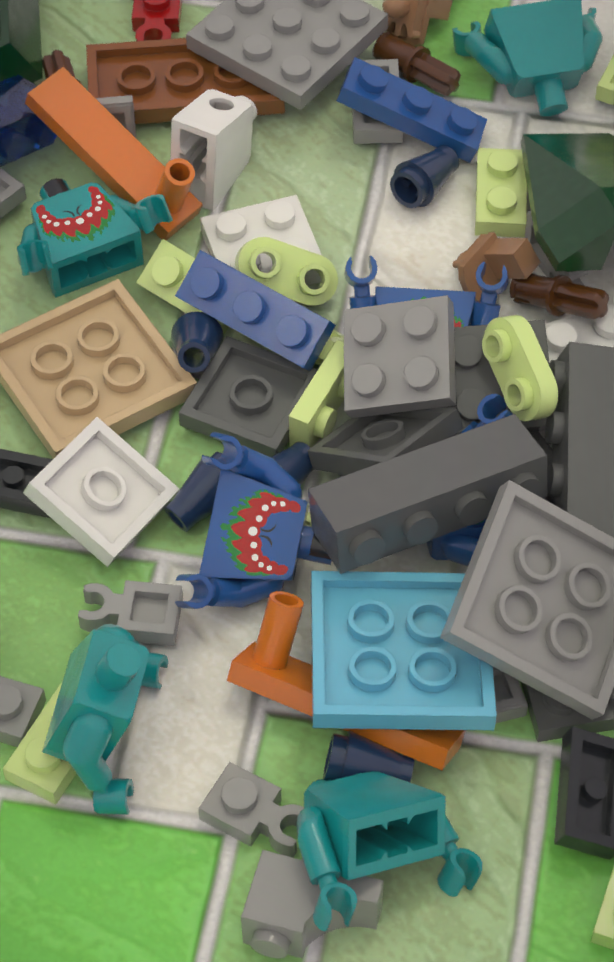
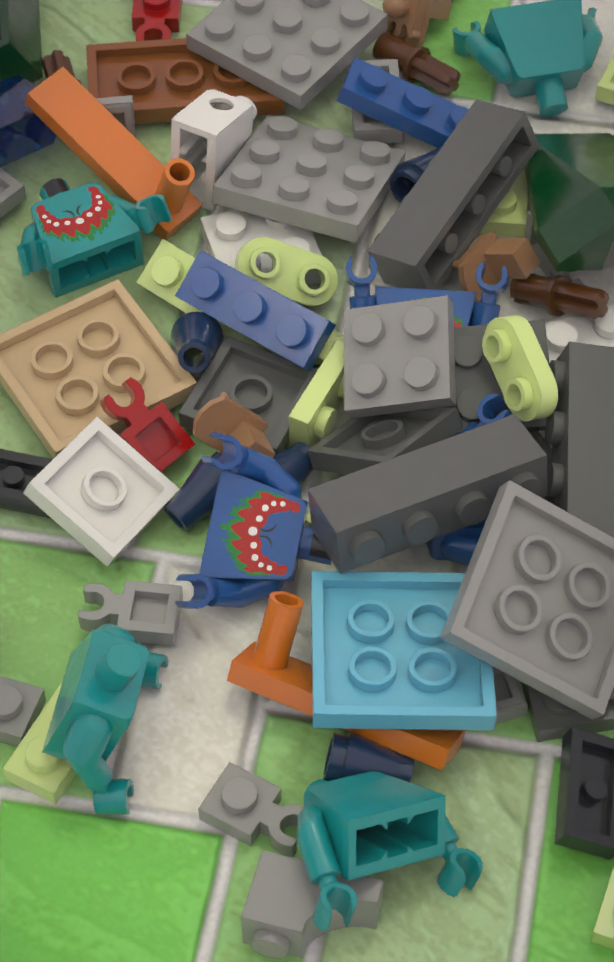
none -> red plate [100,377,195,472]
none -> medium nougat piece [193,392,276,458]
none -> light grey plate [212,115,406,243]
none -> dark grey brick [367,100,540,290]

